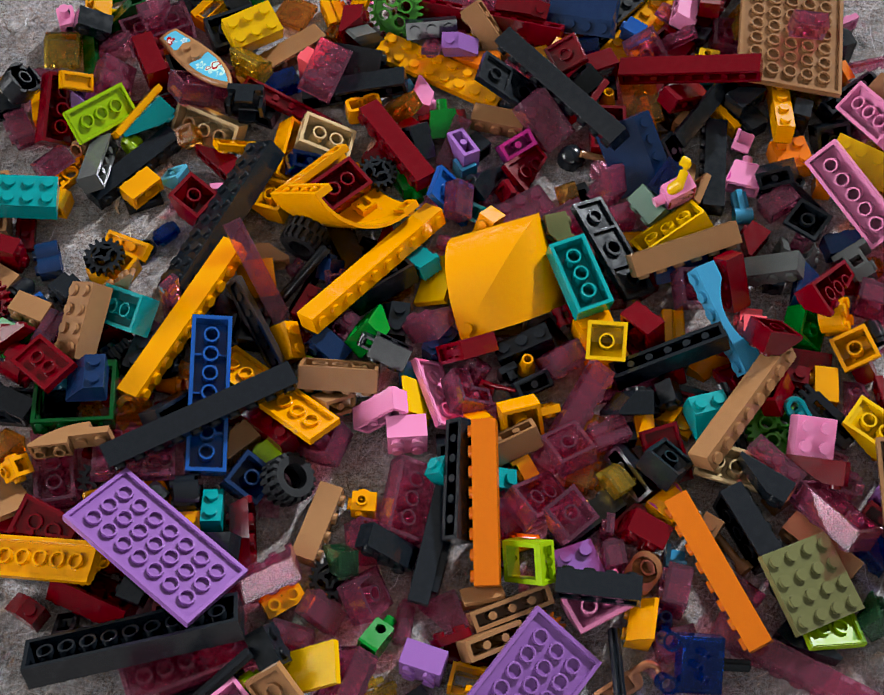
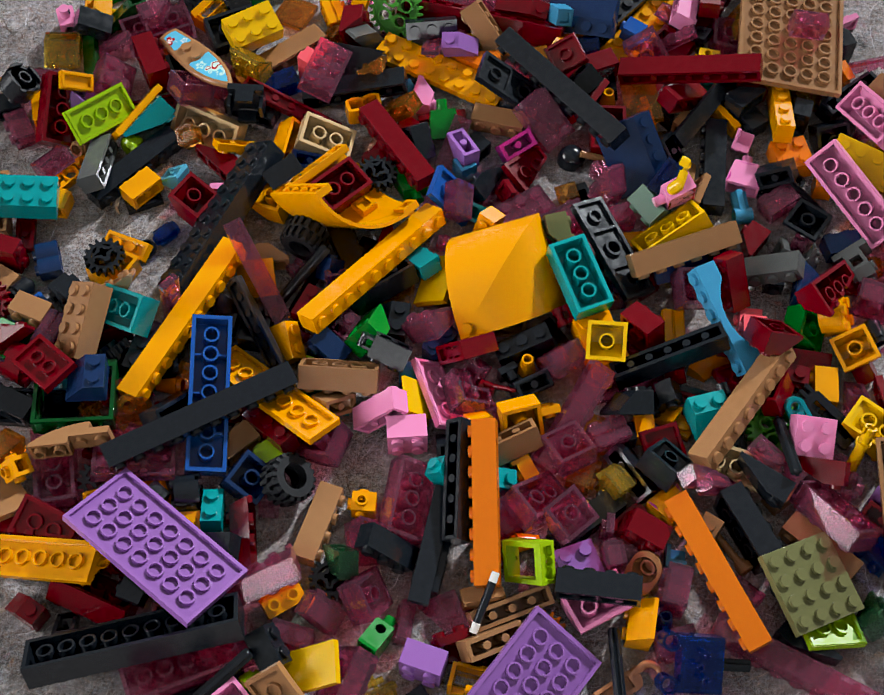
none -> black hinge [262,152,304,191]
none -> clear orange plate [356,55,388,75]
none -> black bar [469,571,500,635]
none -> dark azure panel [548,3,574,26]
none -> clear pink slope [676,464,736,496]
none -> black axle [772,416,803,477]
none -> yellow pin [847,423,878,477]

